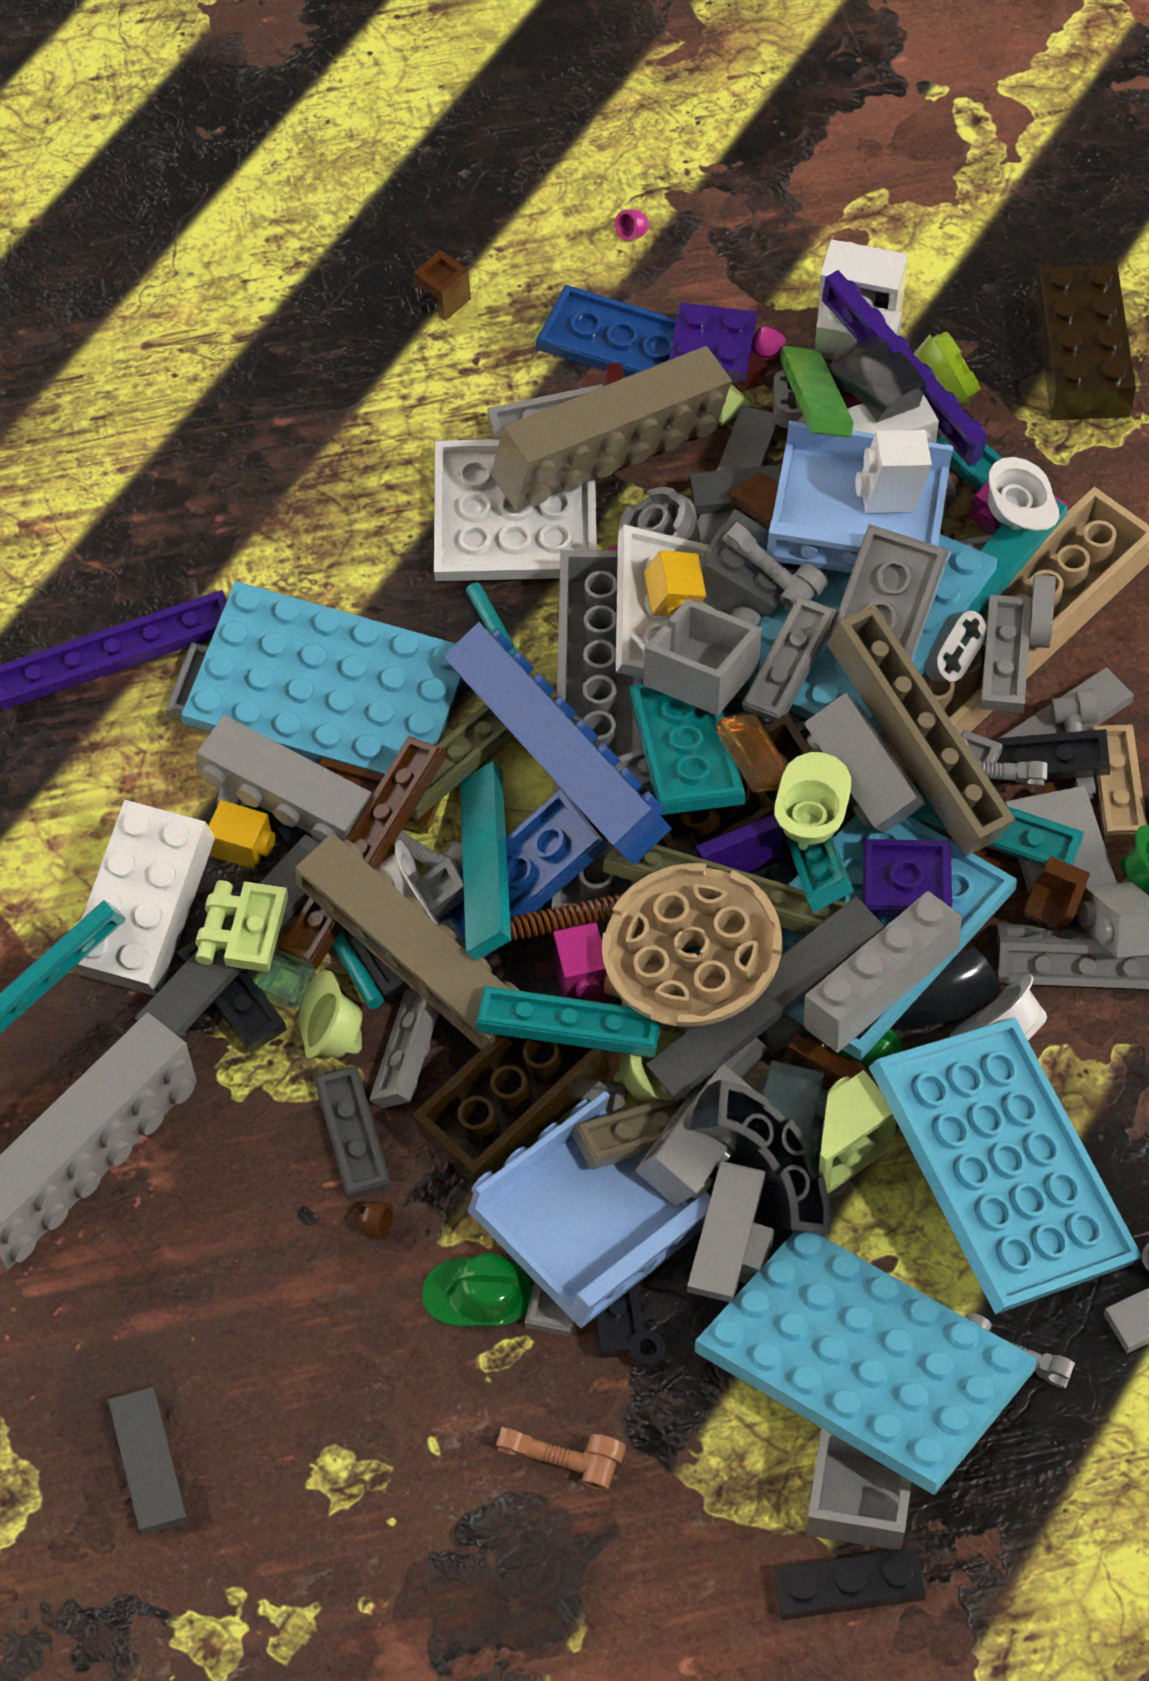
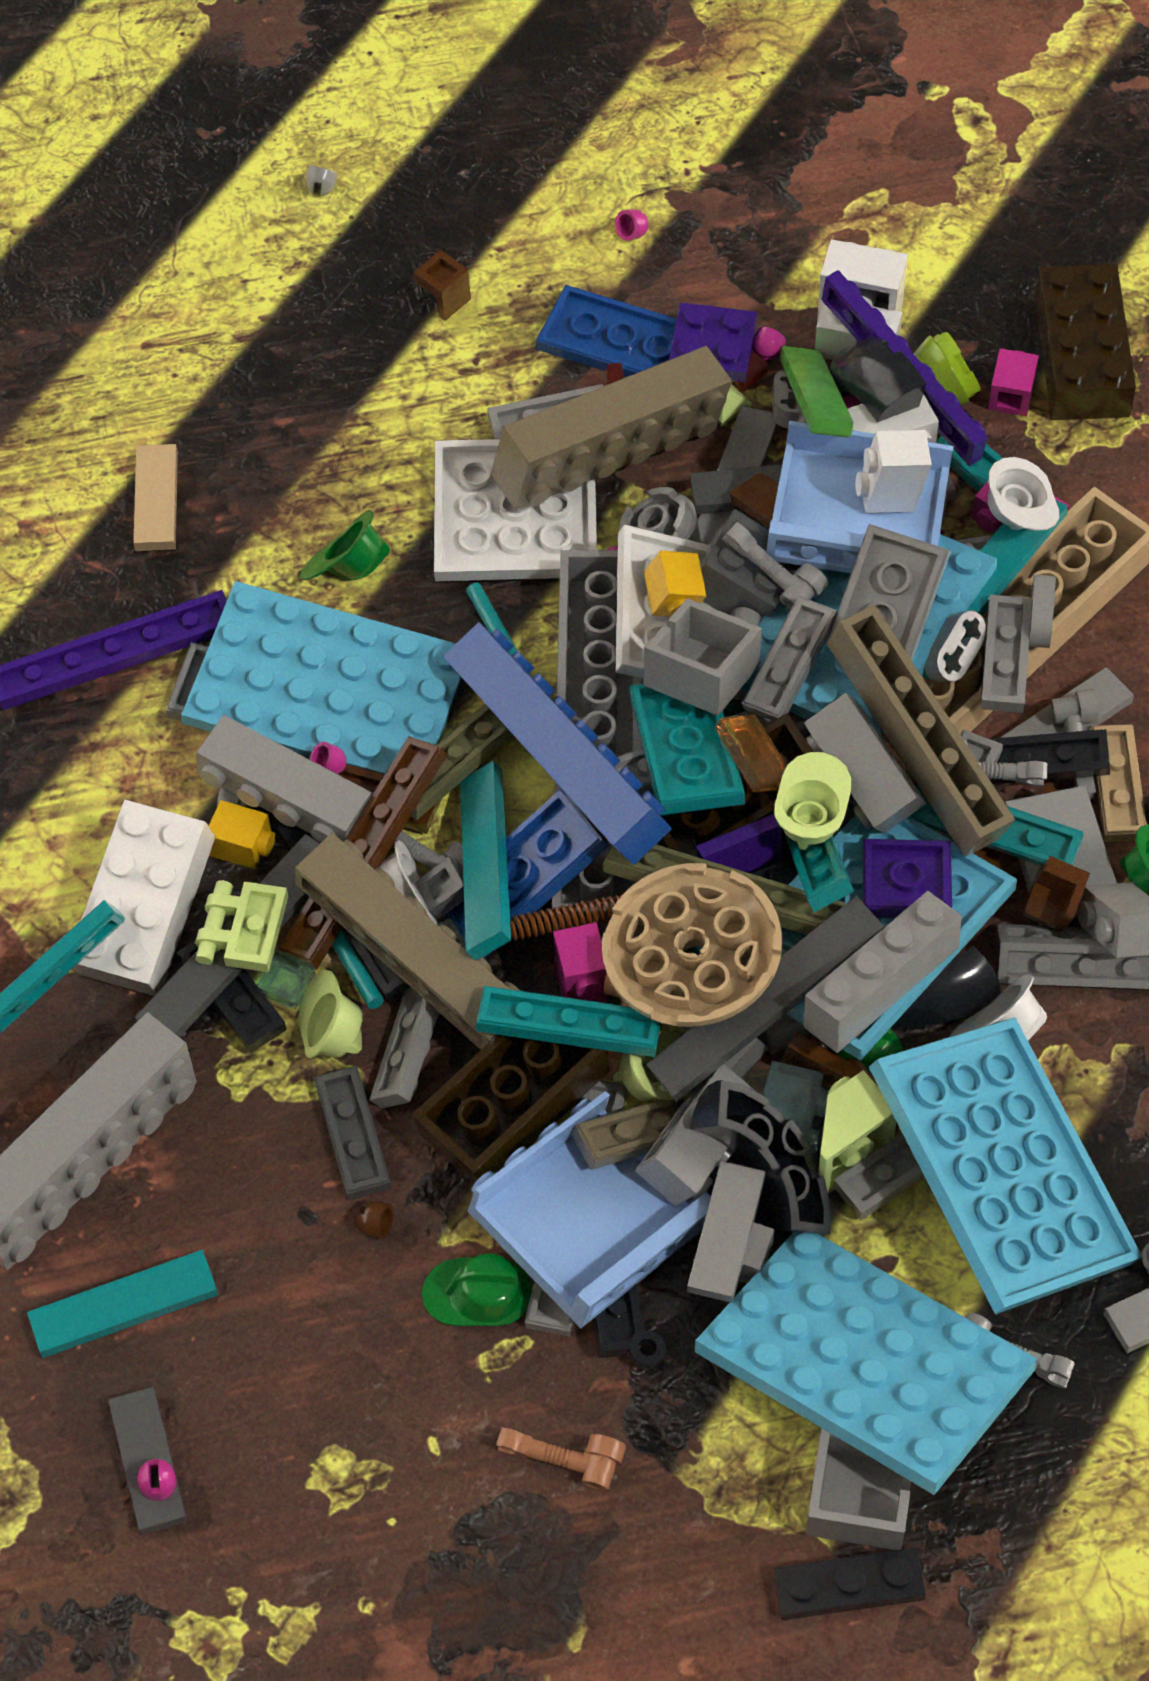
none -> teal tile [27,1249,218,1358]
none -> tan tile [134,444,178,551]
none -> dark pink hinge [137,1459,177,1501]
none -> green piece [300,510,390,580]
none -> light grey hinge [305,166,338,196]
none -> dark pink hinge [309,742,347,774]
none -> light grey plate [833,1133,925,1220]
none -> dark pink brick [988,349,1039,417]

